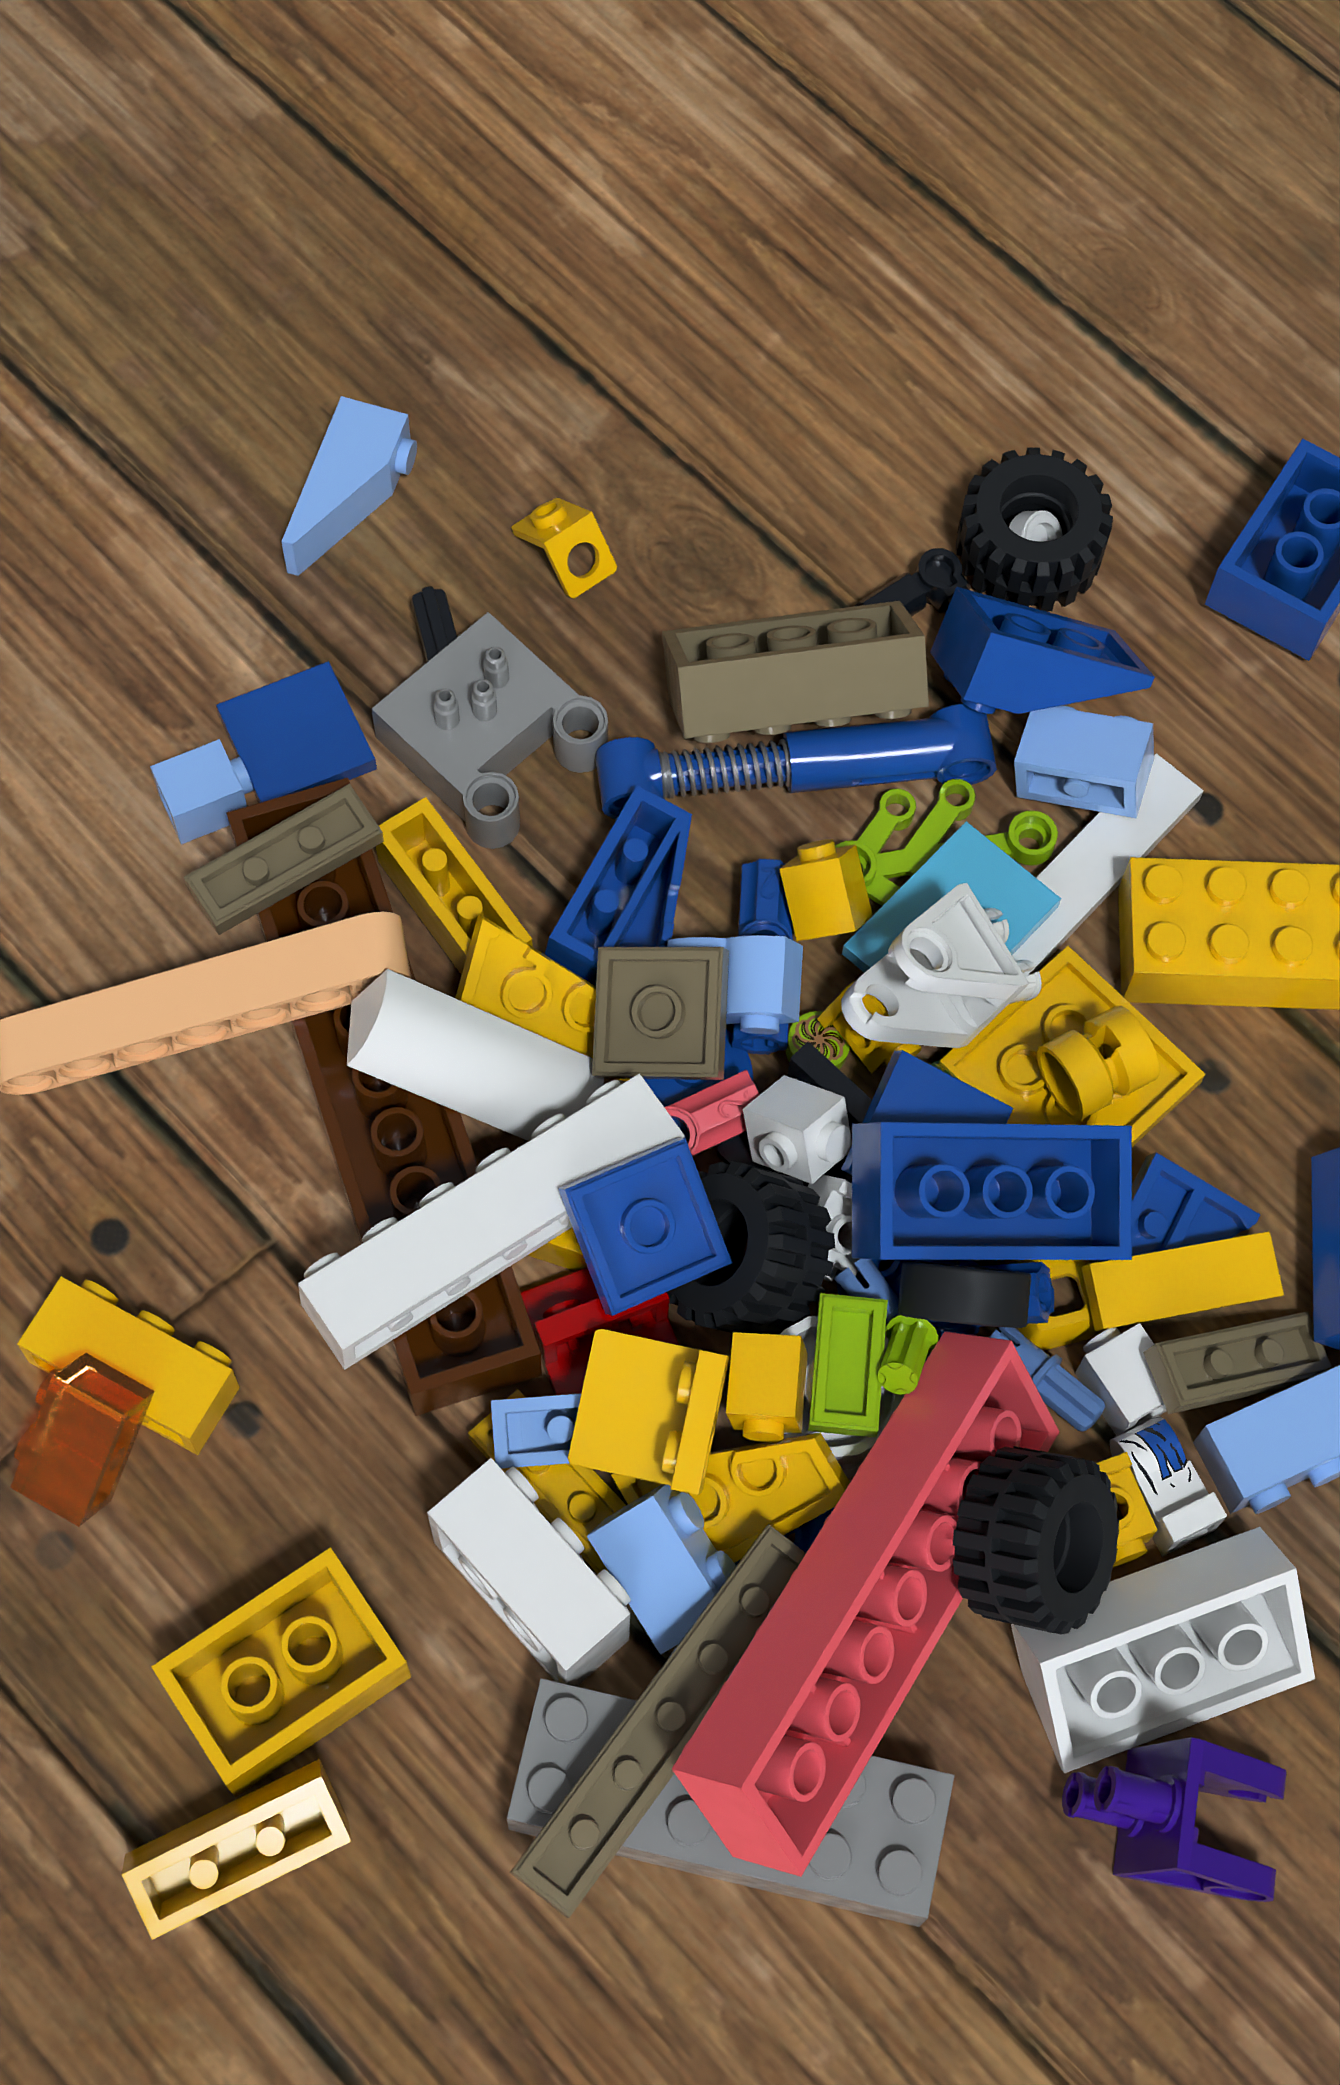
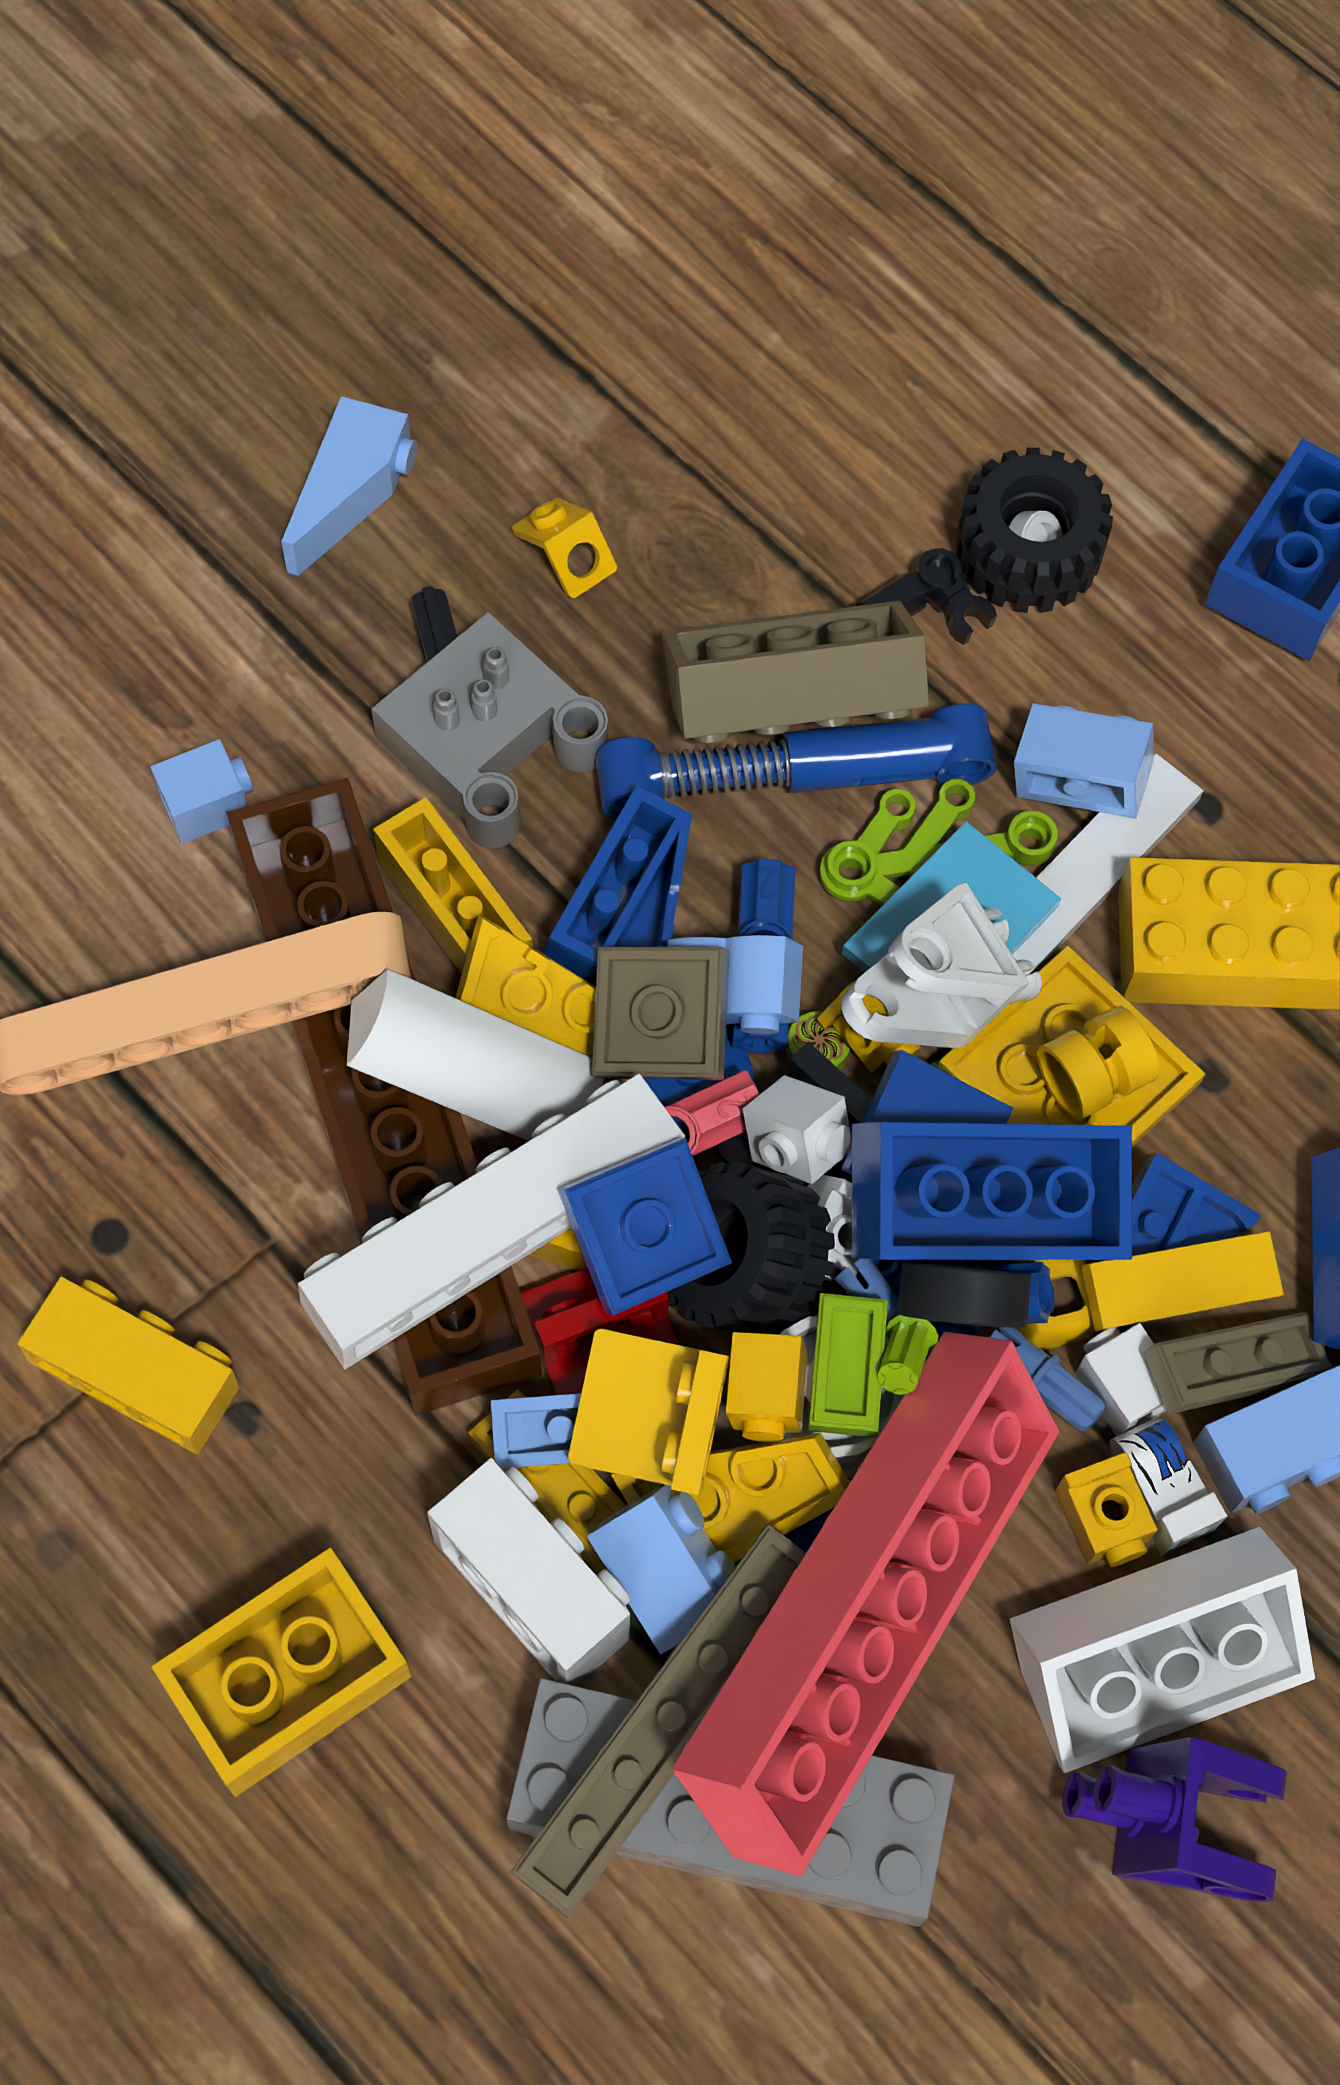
clear orange brick [10,1353,155,1527] -> none
yellow brick [121,1759,351,1940] -> none
dark tan tile [184,784,384,935] -> none
blue tile [216,661,377,803] -> none
yellow brick [779,839,873,941] -> none
blue slope [930,587,1155,714] -> none
black tyre [953,1446,1119,1635] -> none

